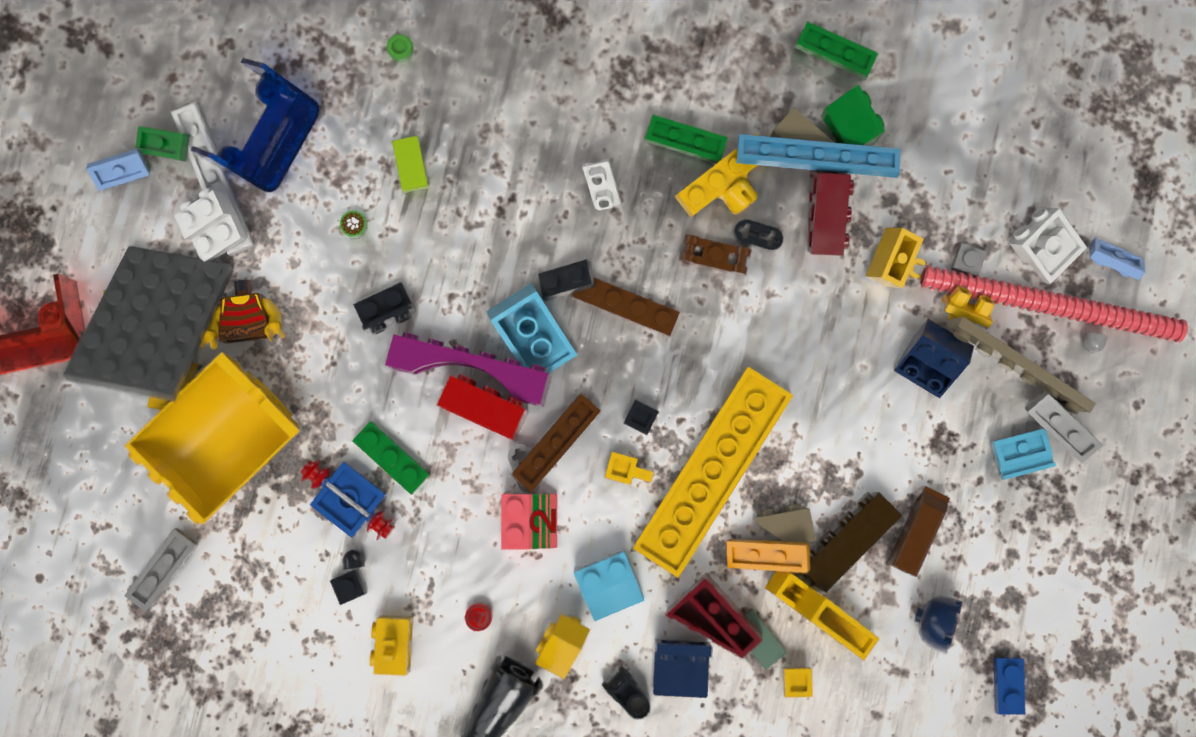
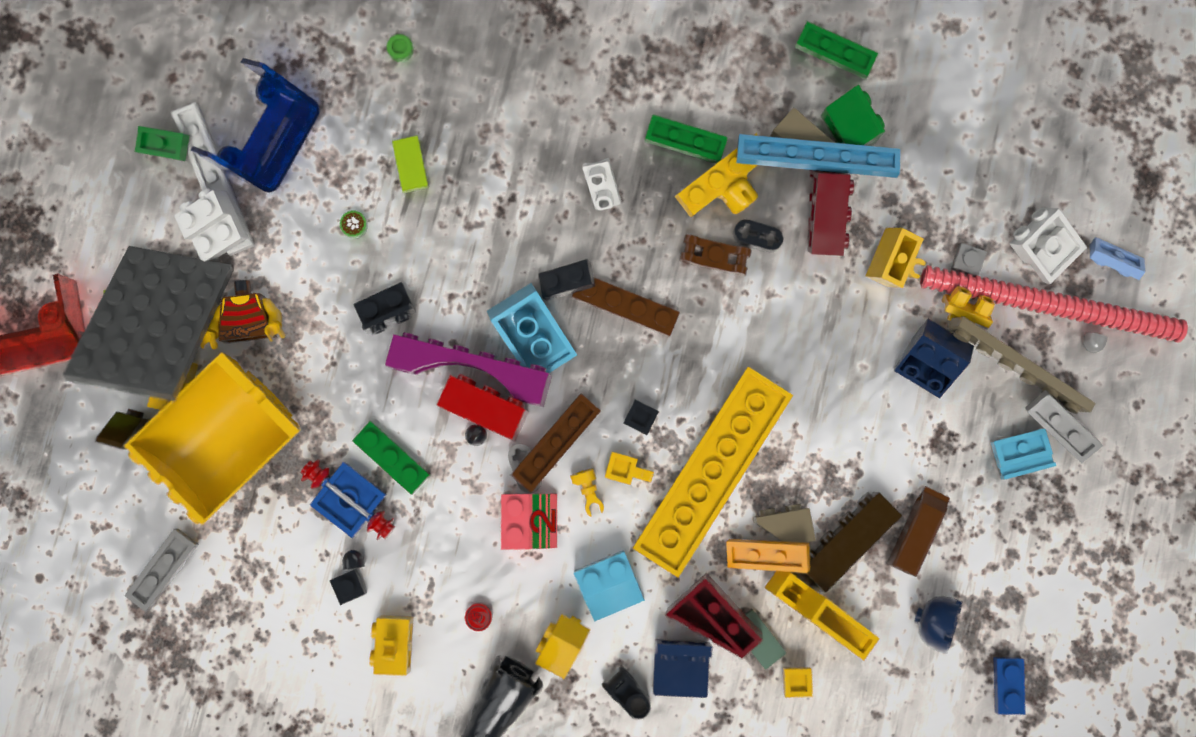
light blue plate [86,148,150,191] -> none
none -> dark brown slope [95,408,150,450]
none -> black hinge [465,424,487,446]
none -> yellow piece [570,468,604,517]

